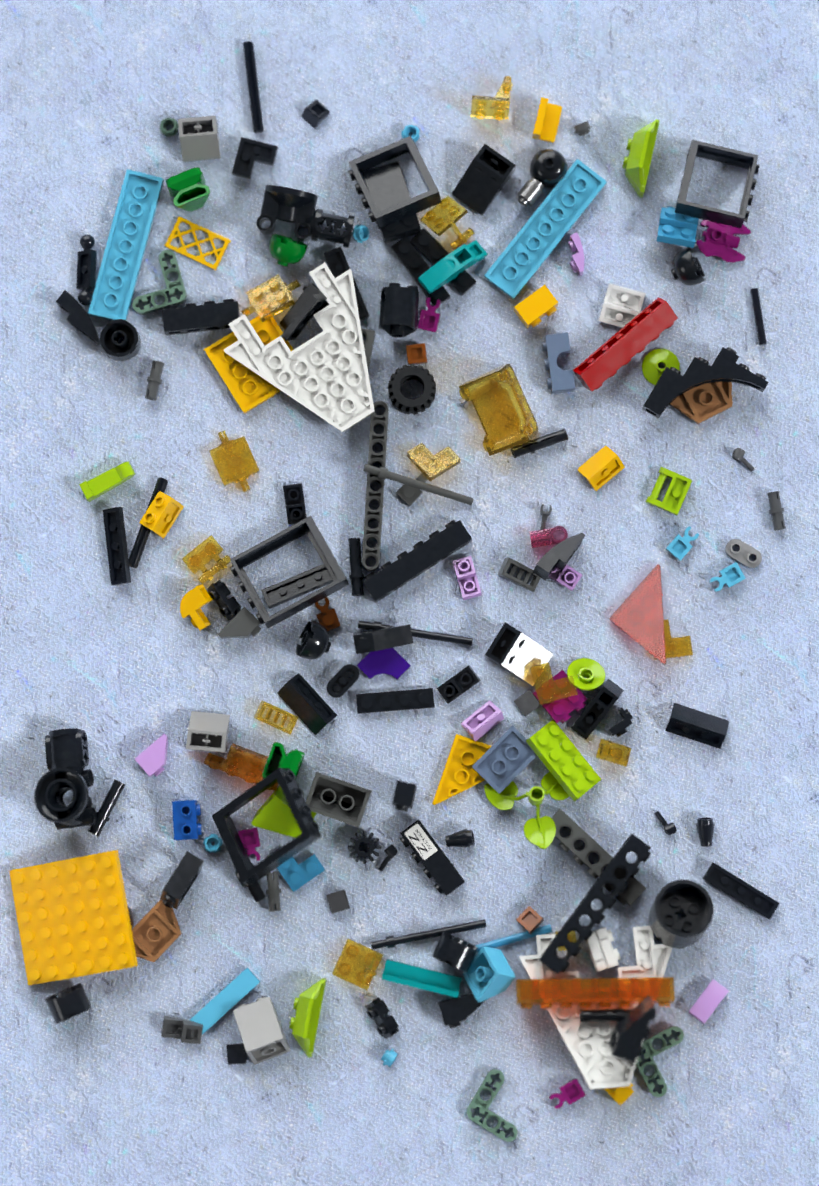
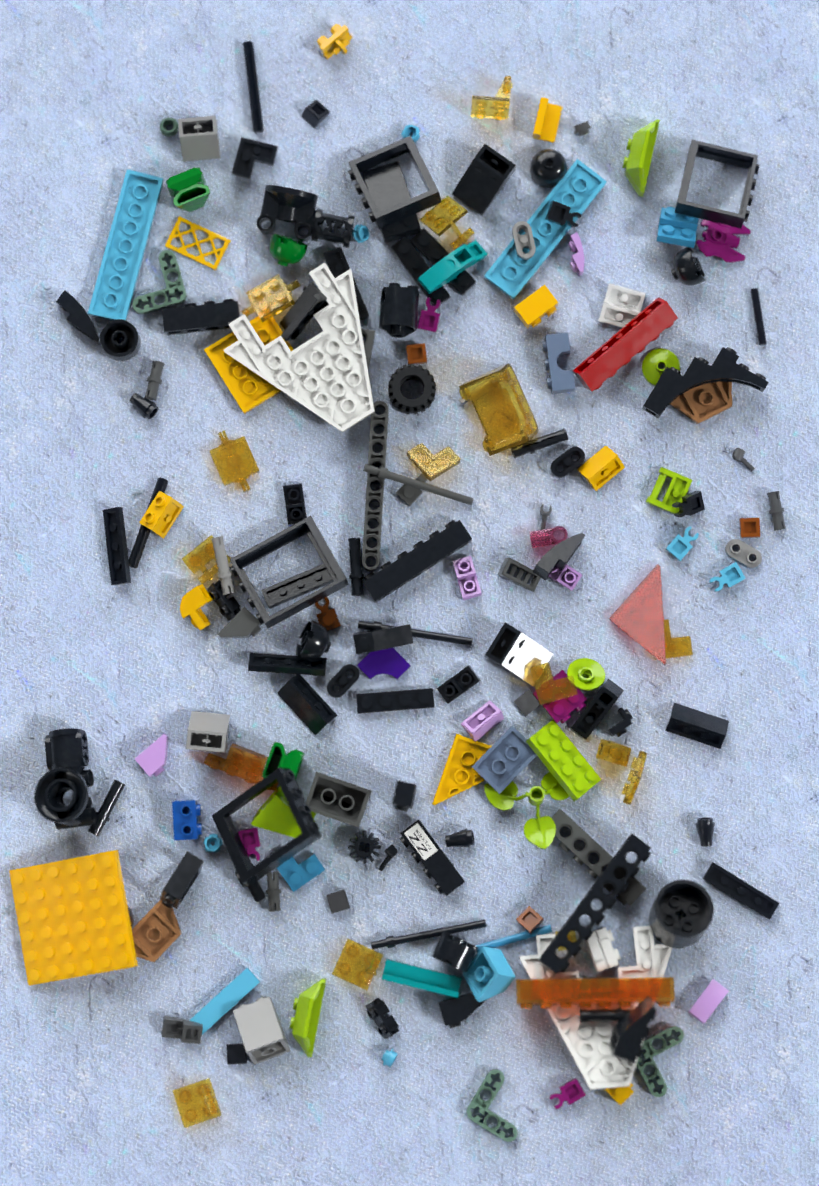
black brick [45,983,91,1024] -> none
black plate [76,234,96,305] -> none
lime leg [79,461,135,502] -> none
clear yellow slope [254,700,298,734] -> none
flat silver brick [517,178,544,207] -> none
black hand [654,811,677,835] -> none
none -> black cone [130,393,158,419]
none -> clear yellow plate [172,1078,222,1128]
none -> light grey pin [211,536,235,595]
none -> black plate [248,653,327,676]
none -> yellow hips [317,24,352,60]
none -> light grey plate [512,221,536,260]
none -> black plate [546,201,582,227]
none -> black plate [550,447,585,478]
none -> clear yellow plate [622,751,647,805]
none -> black plate [672,491,705,517]
none -> dark orange plate [739,518,760,538]

